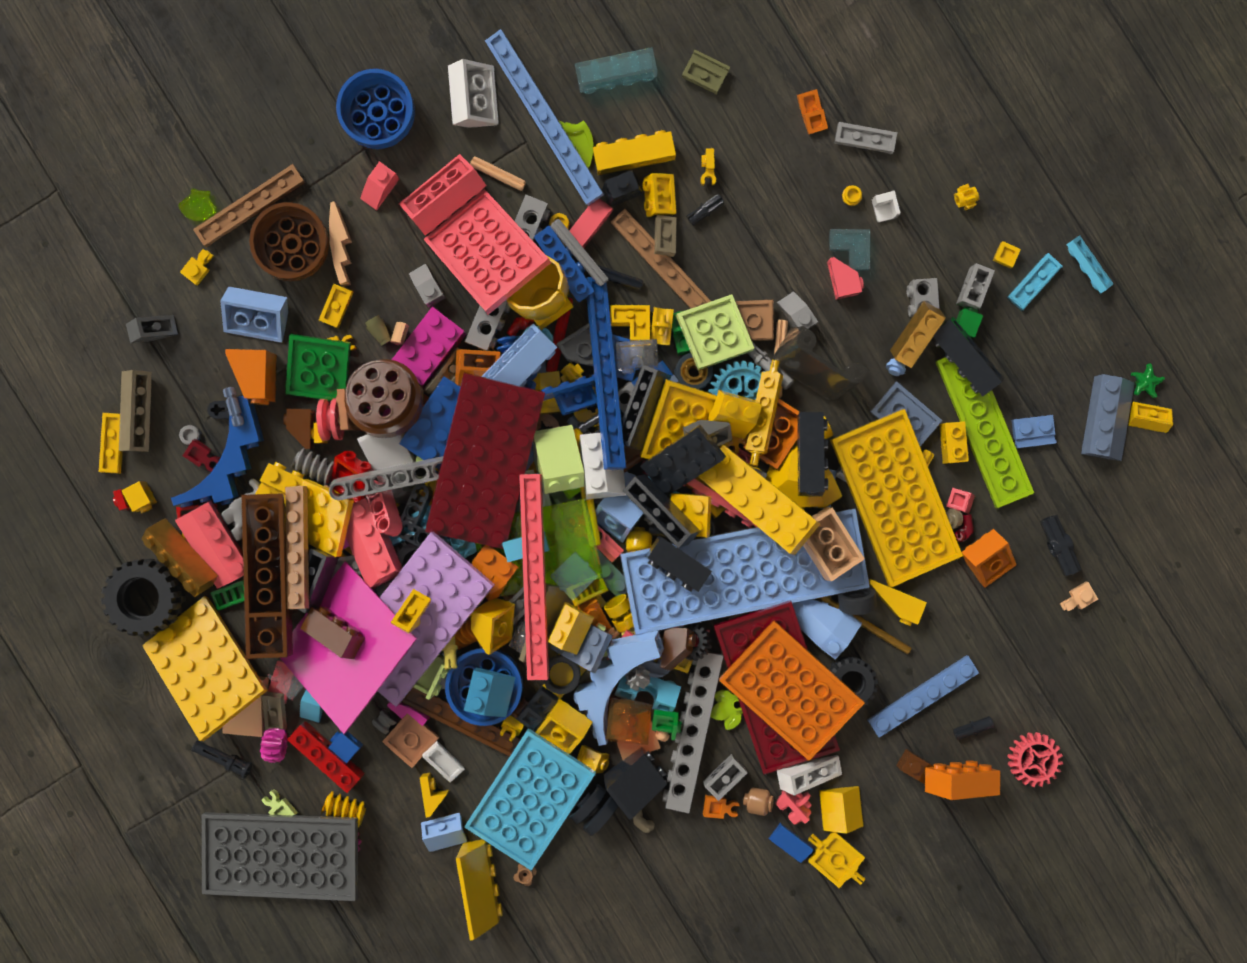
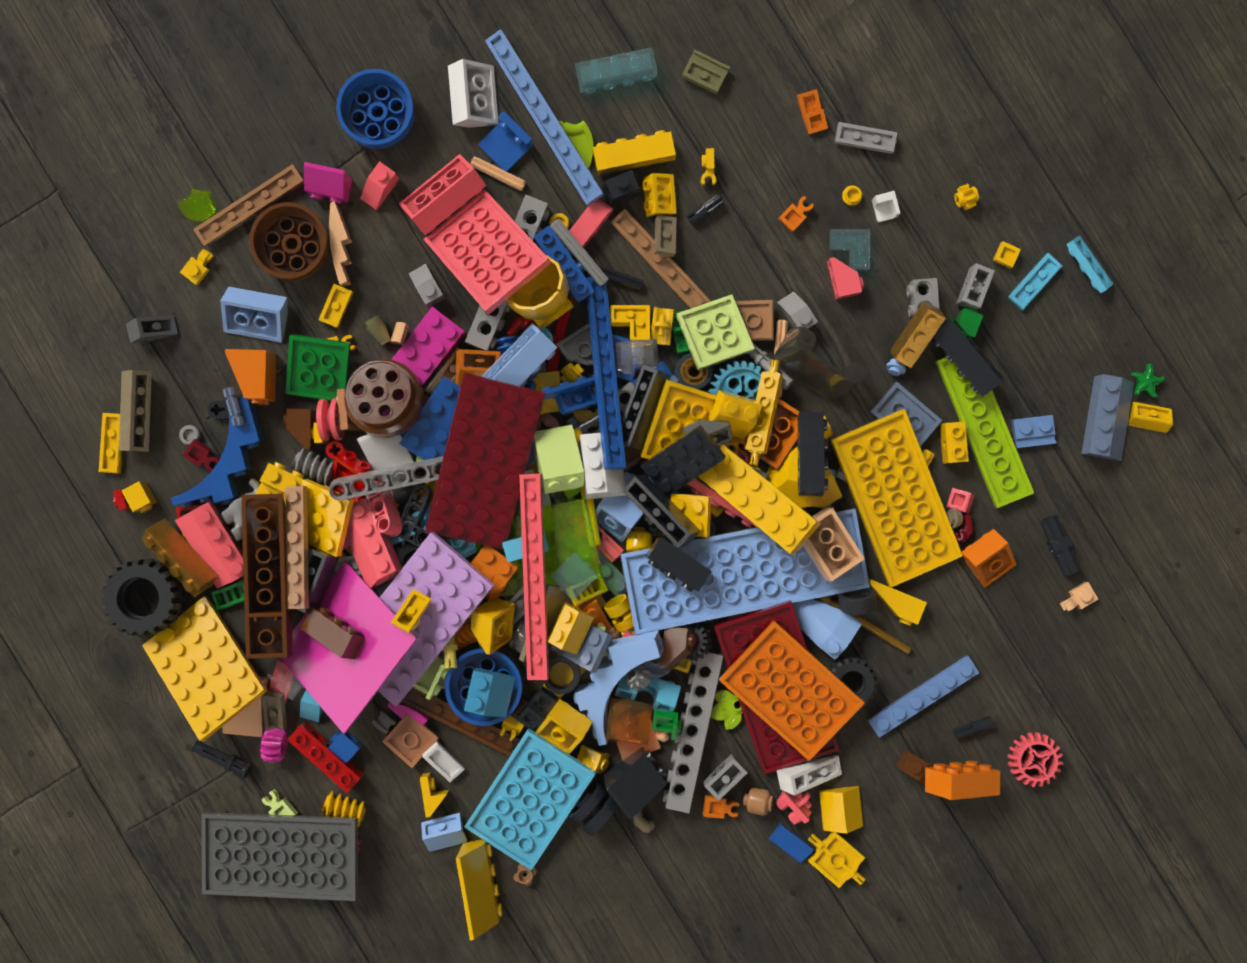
none -> dark pink slope [304,162,352,204]
none -> red bush [326,441,348,459]
none -> blue bracket [478,111,534,172]
none -> orange plate [778,196,814,232]

